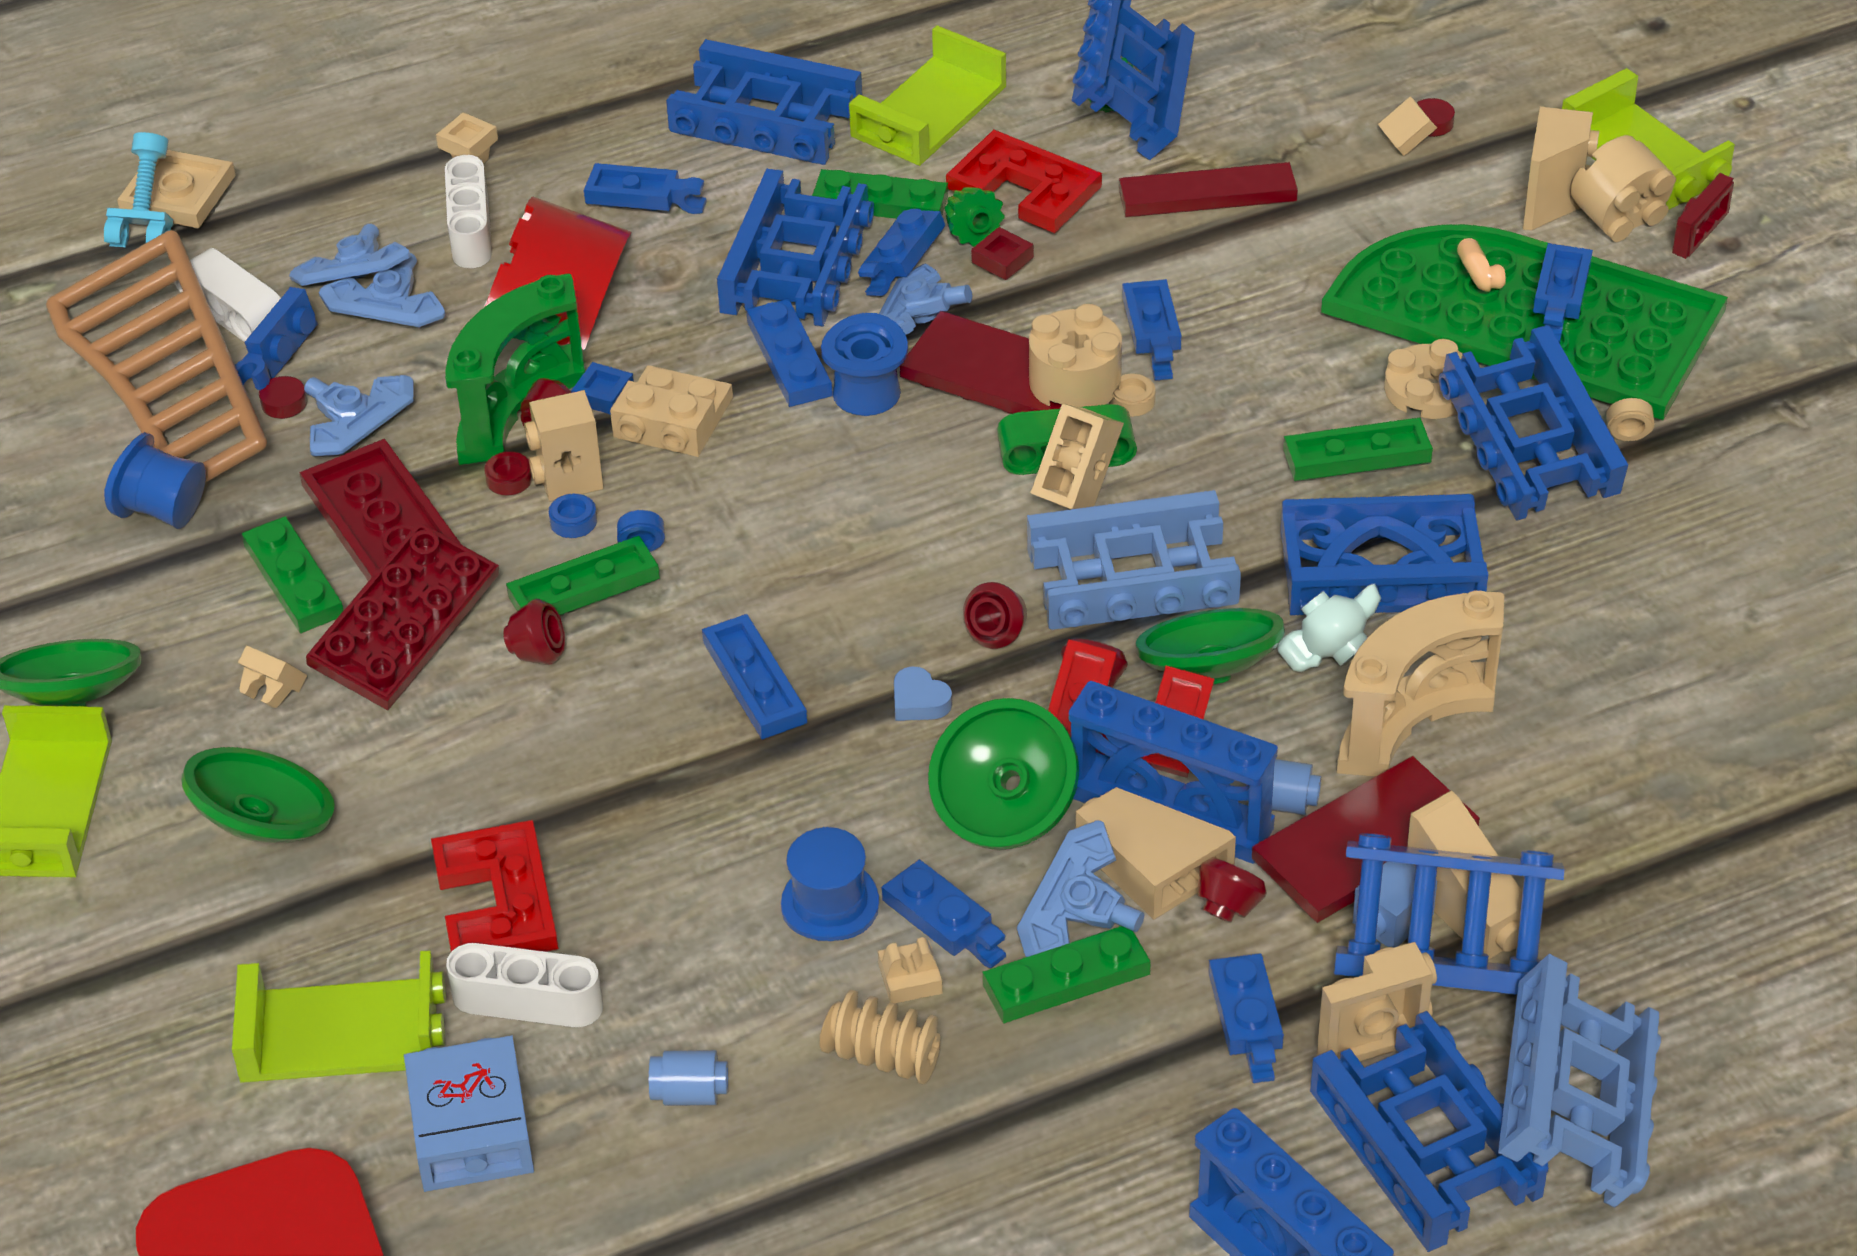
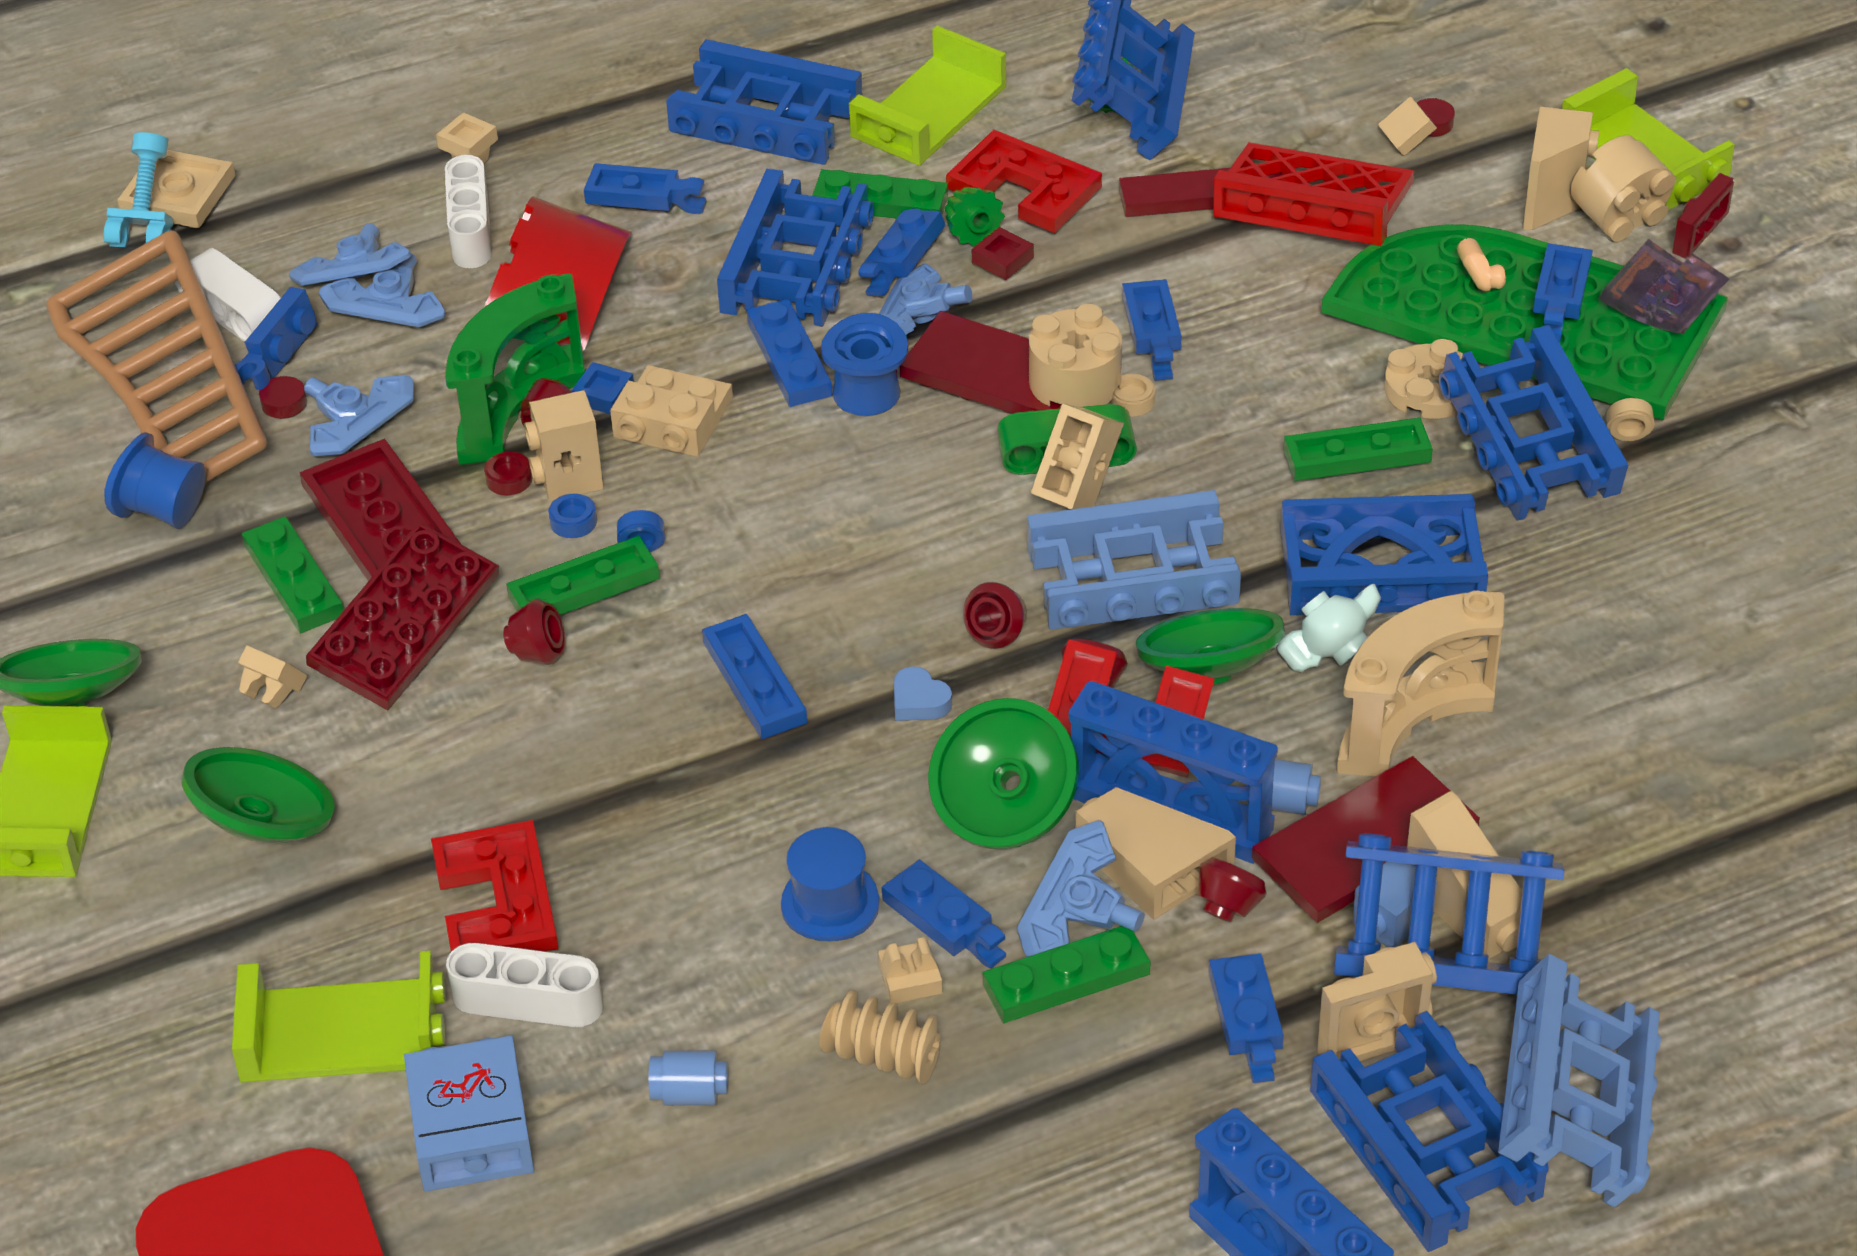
none -> red fence [1213,142,1414,246]
none -> slope [1599,239,1729,334]

